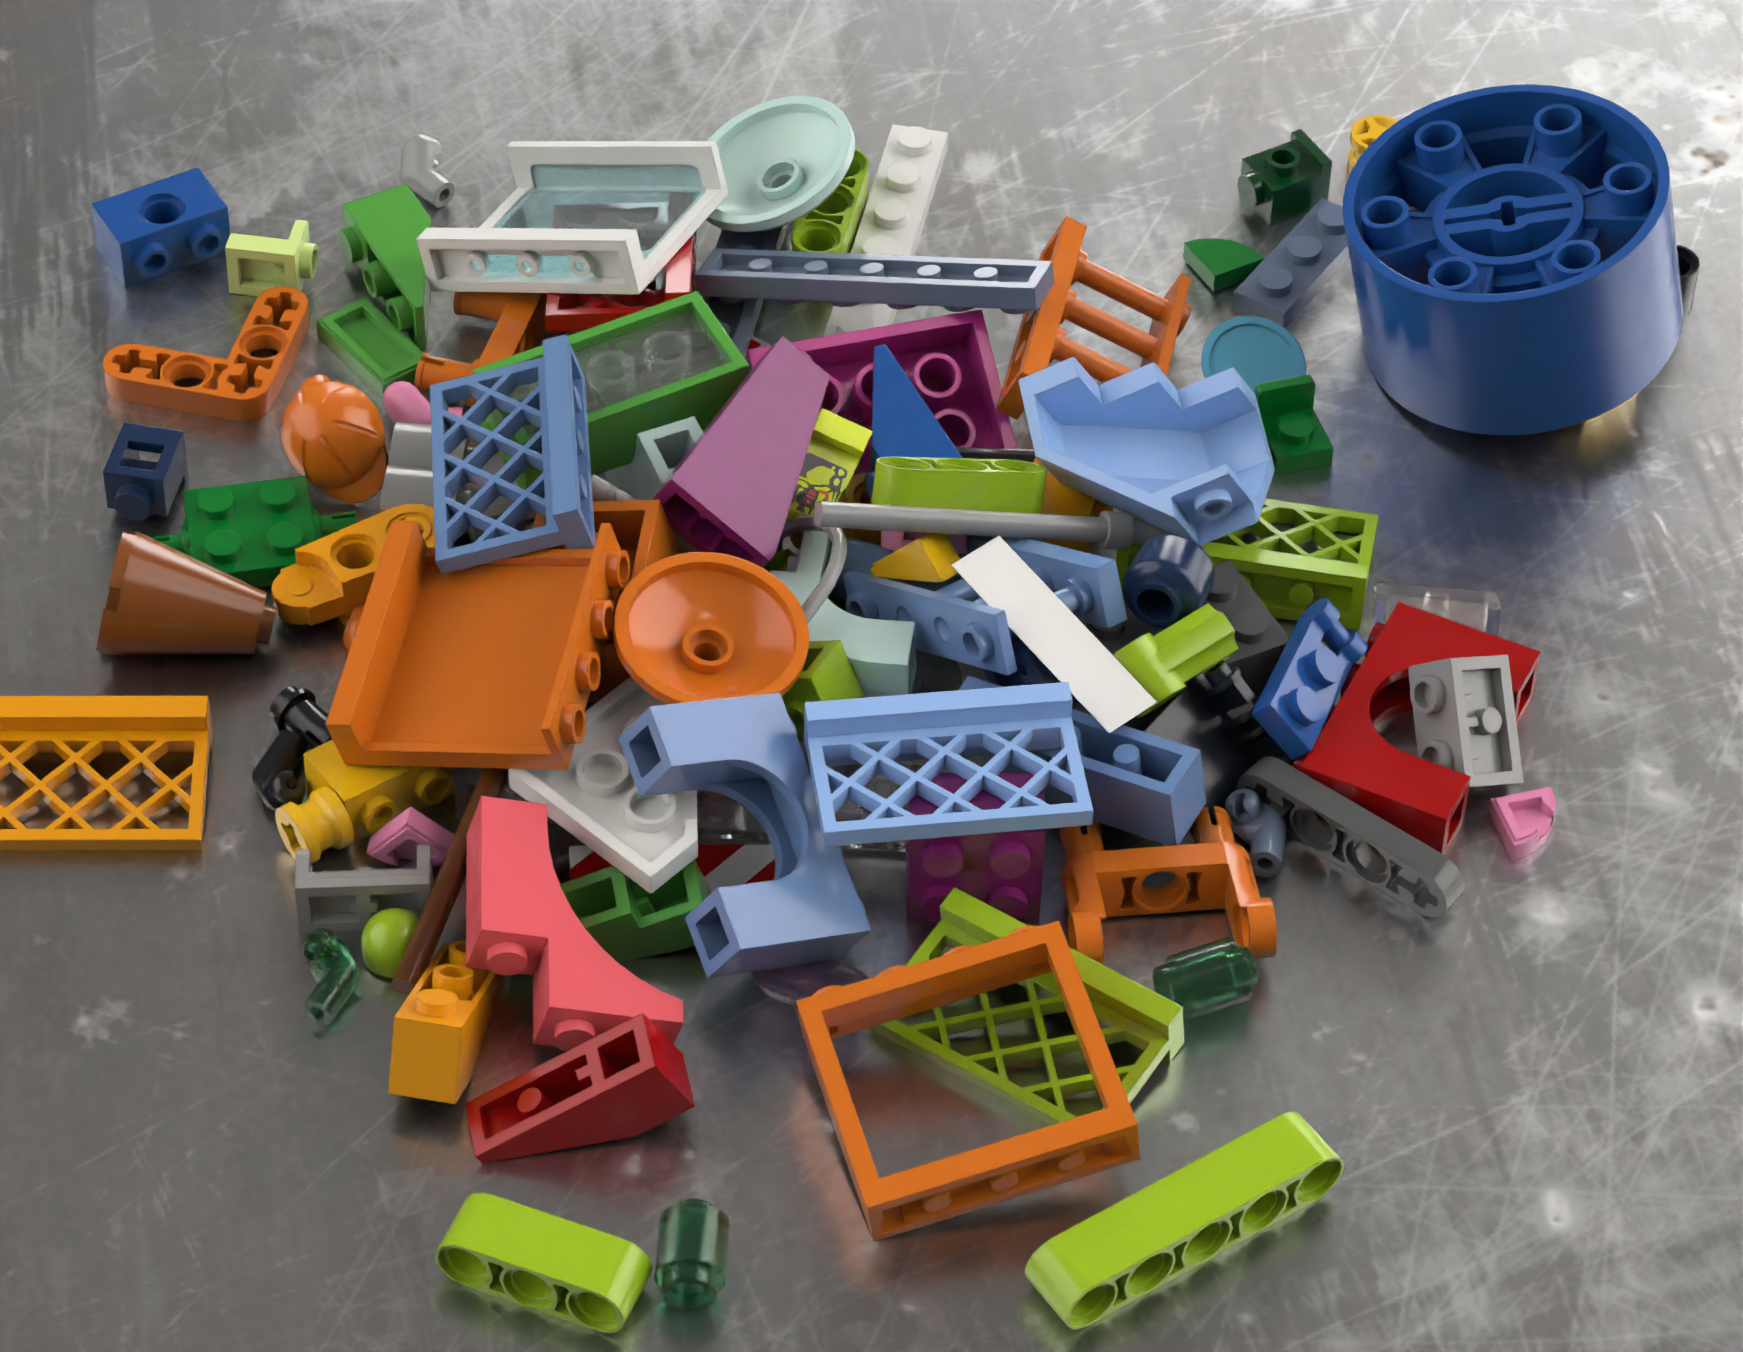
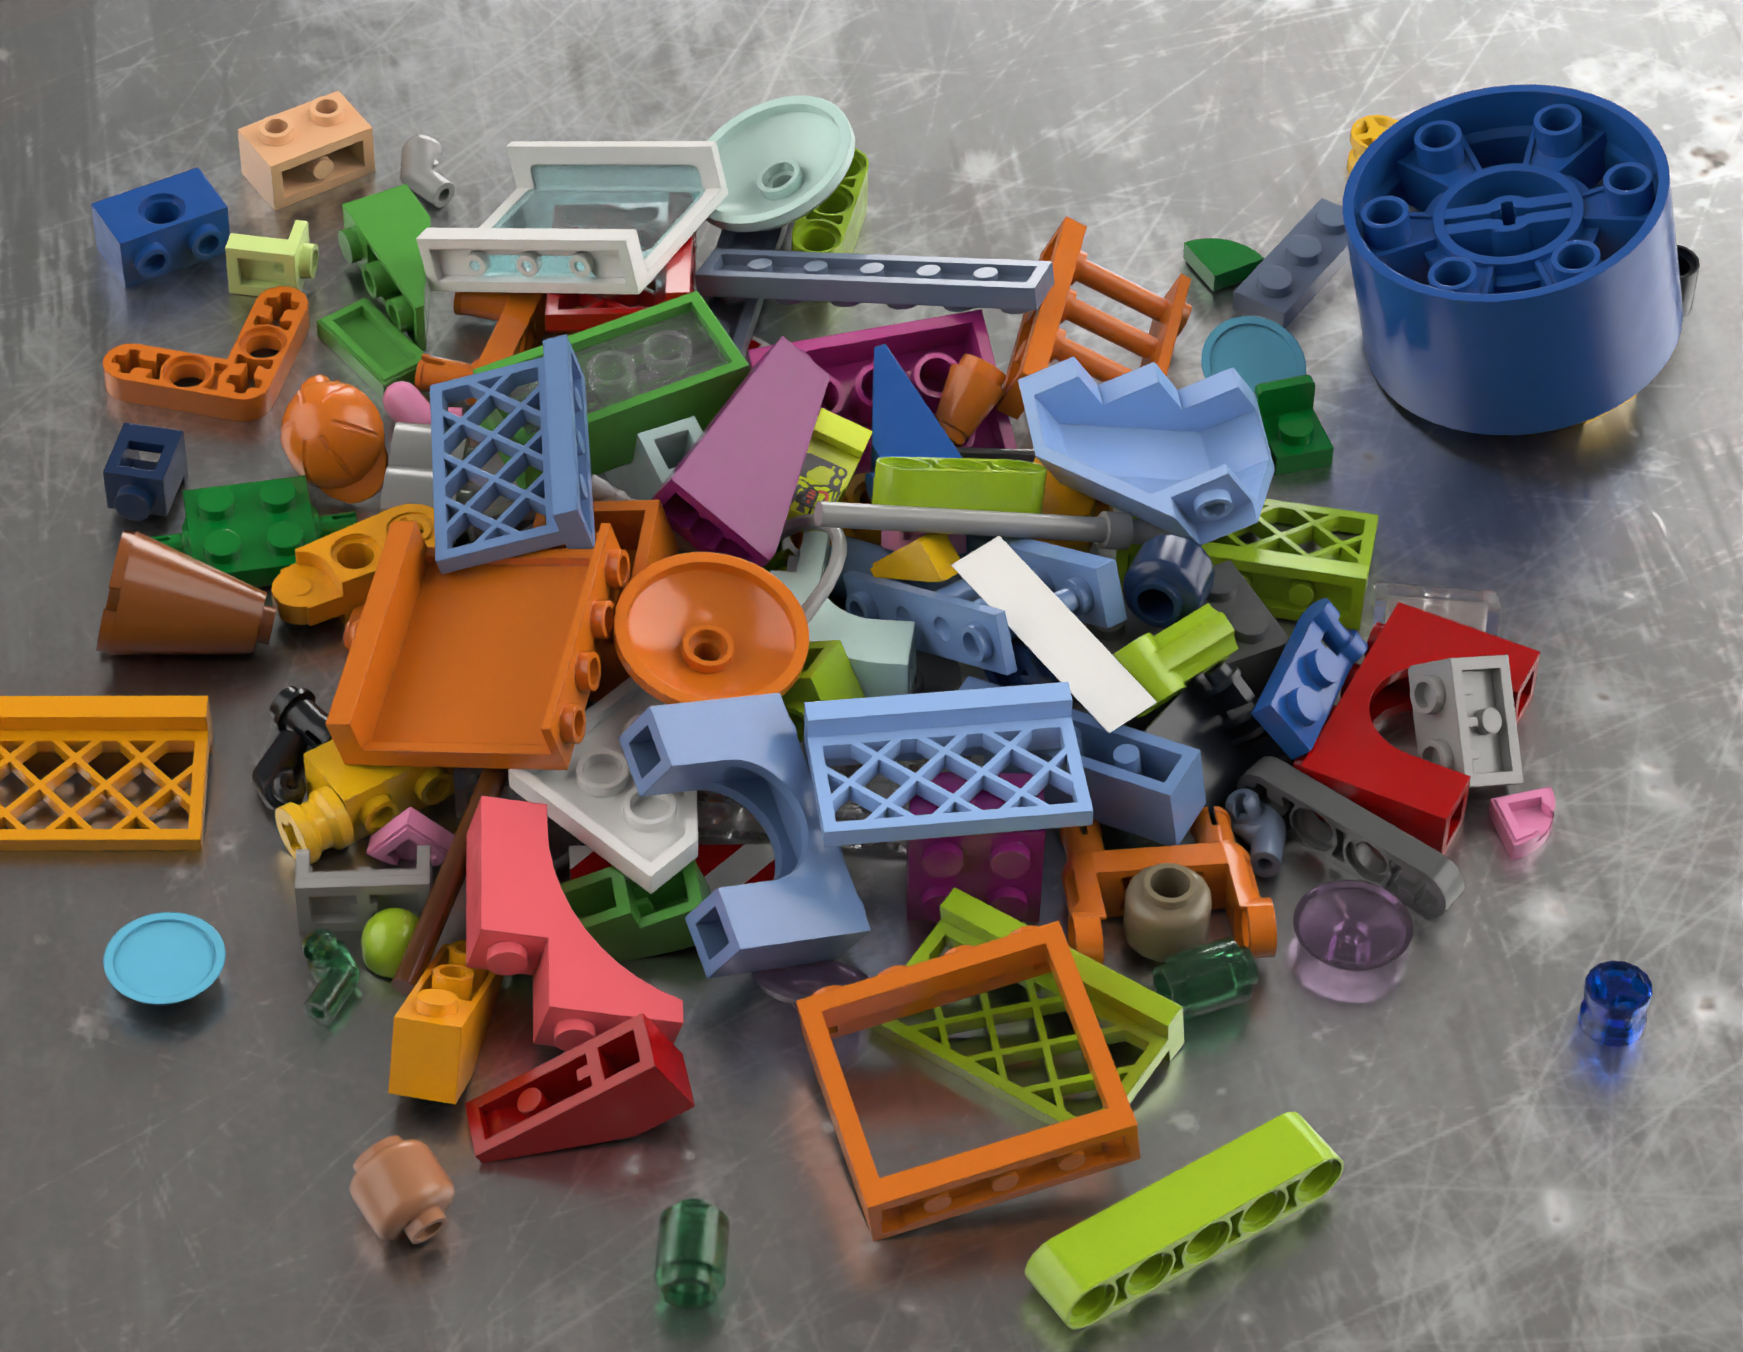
lime beam [435,1192,653,1333] -> none
white plate [824,124,948,336] -> none
dark green brick [1237,129,1332,226] -> none
none -> medium azure piece [103,912,226,1006]
none -> light nougat brick [237,90,375,211]
none -> nougat head [349,1135,455,1244]
none -> orange cone [935,354,1006,447]
none -> dark tan head [1123,863,1212,962]
none -> clear purple piece [1293,880,1413,972]
none -> clear blue wheel [1579,960,1653,1047]

